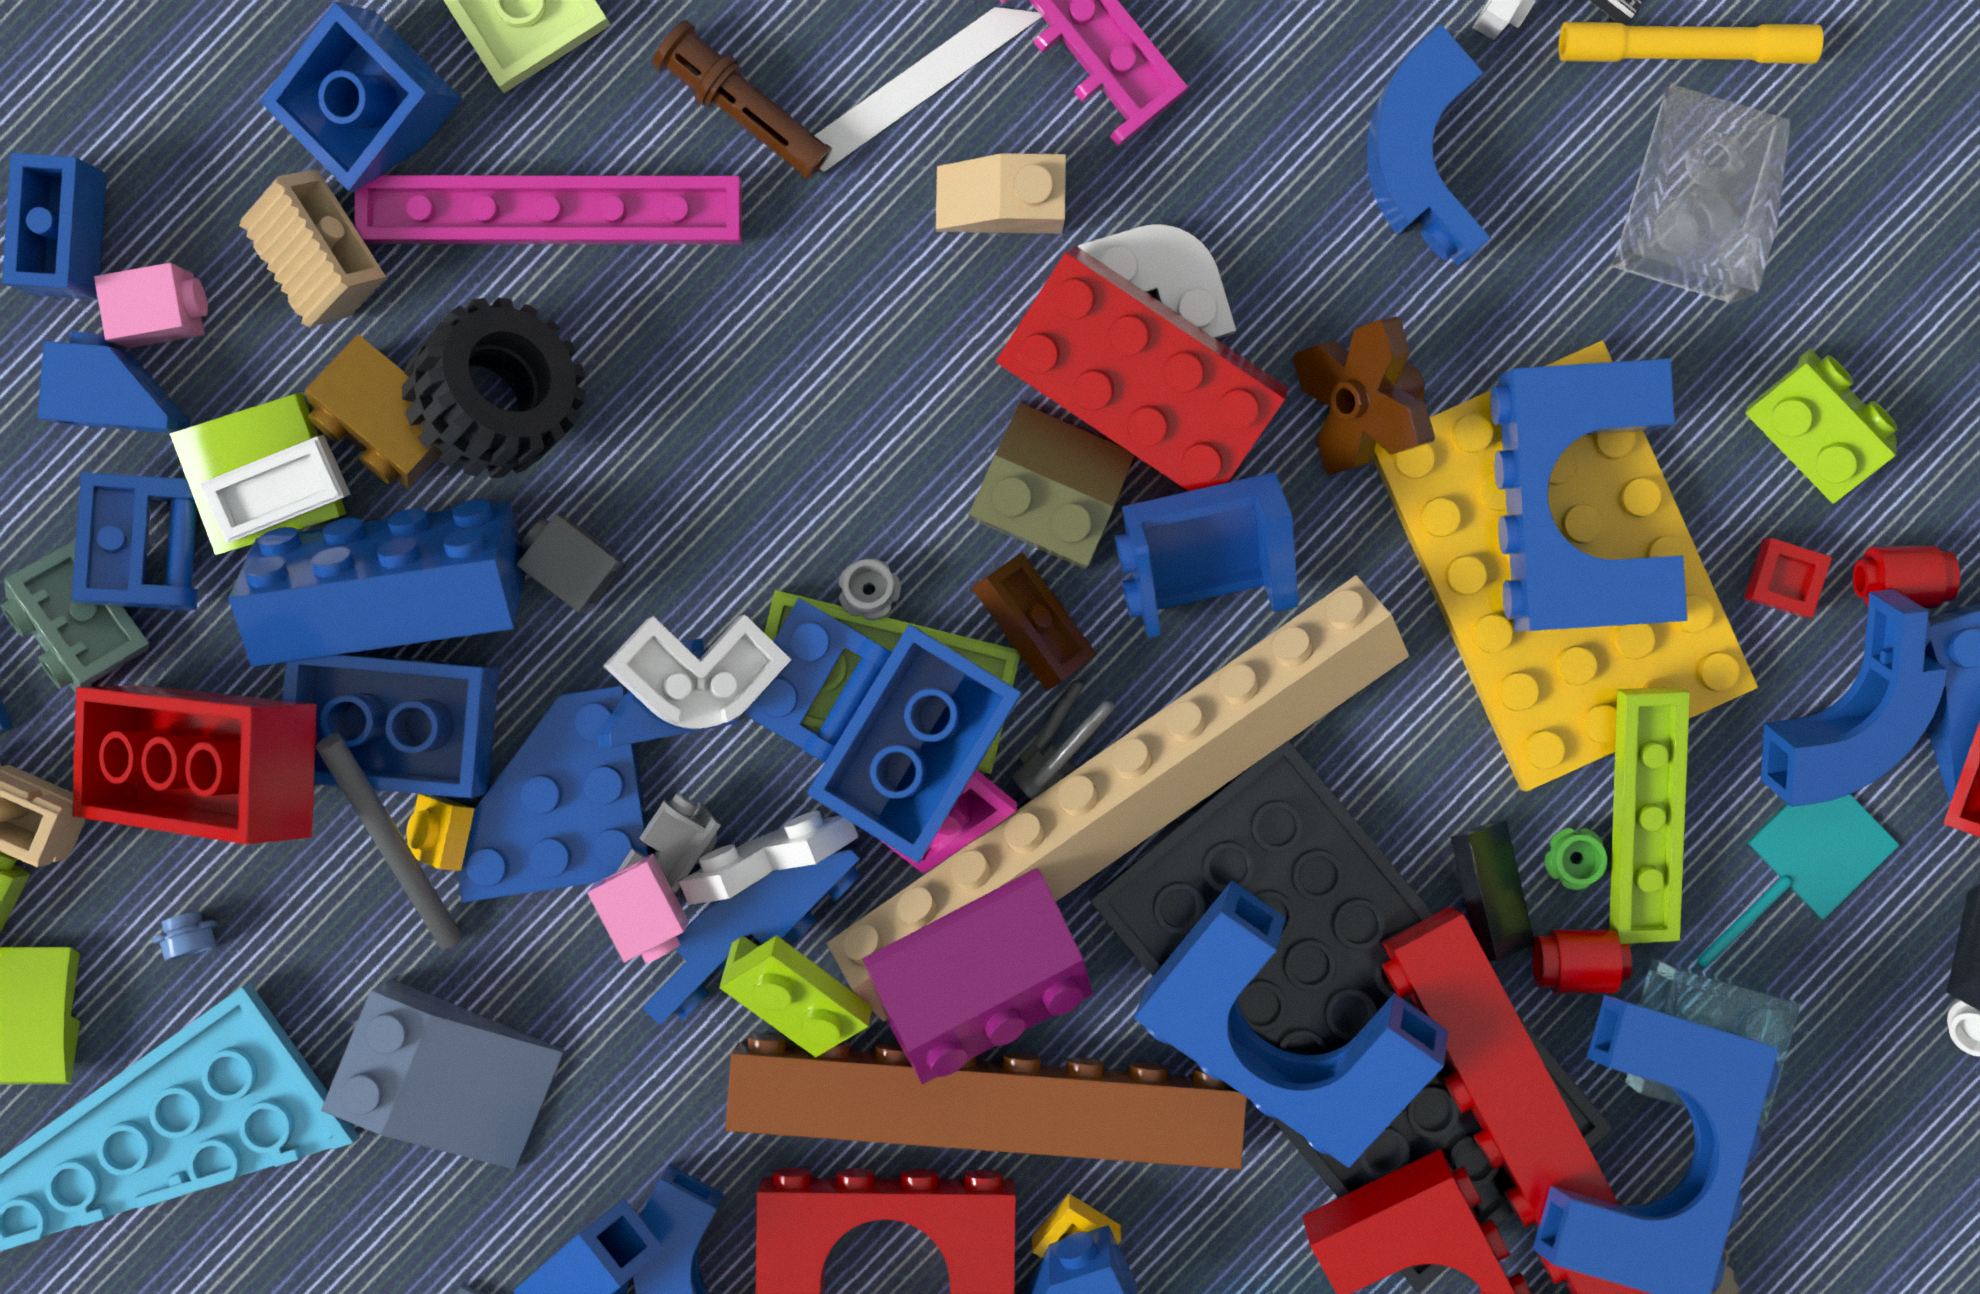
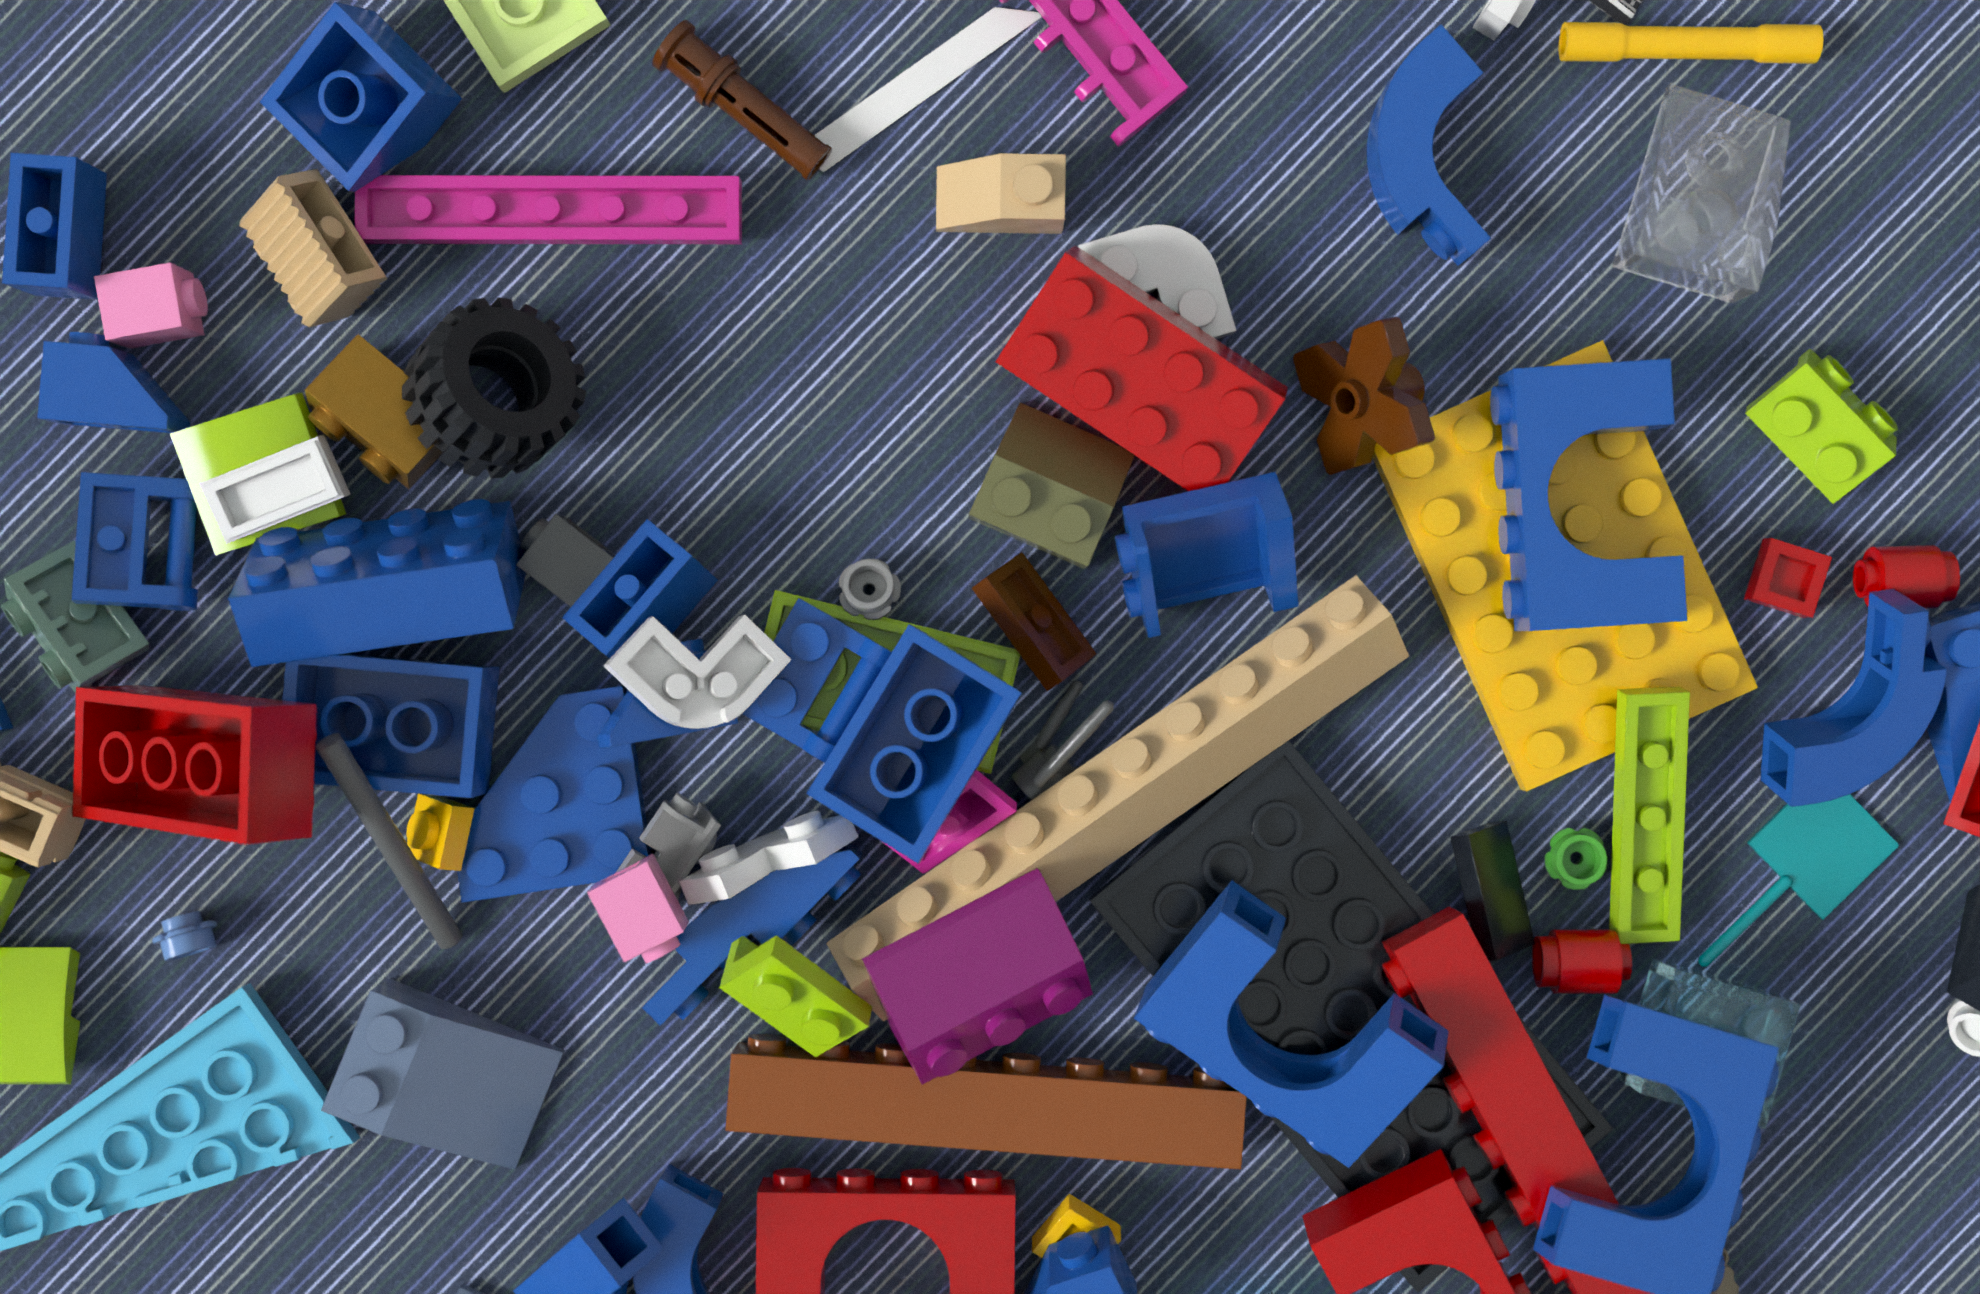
none -> blue brick [562,519,718,658]

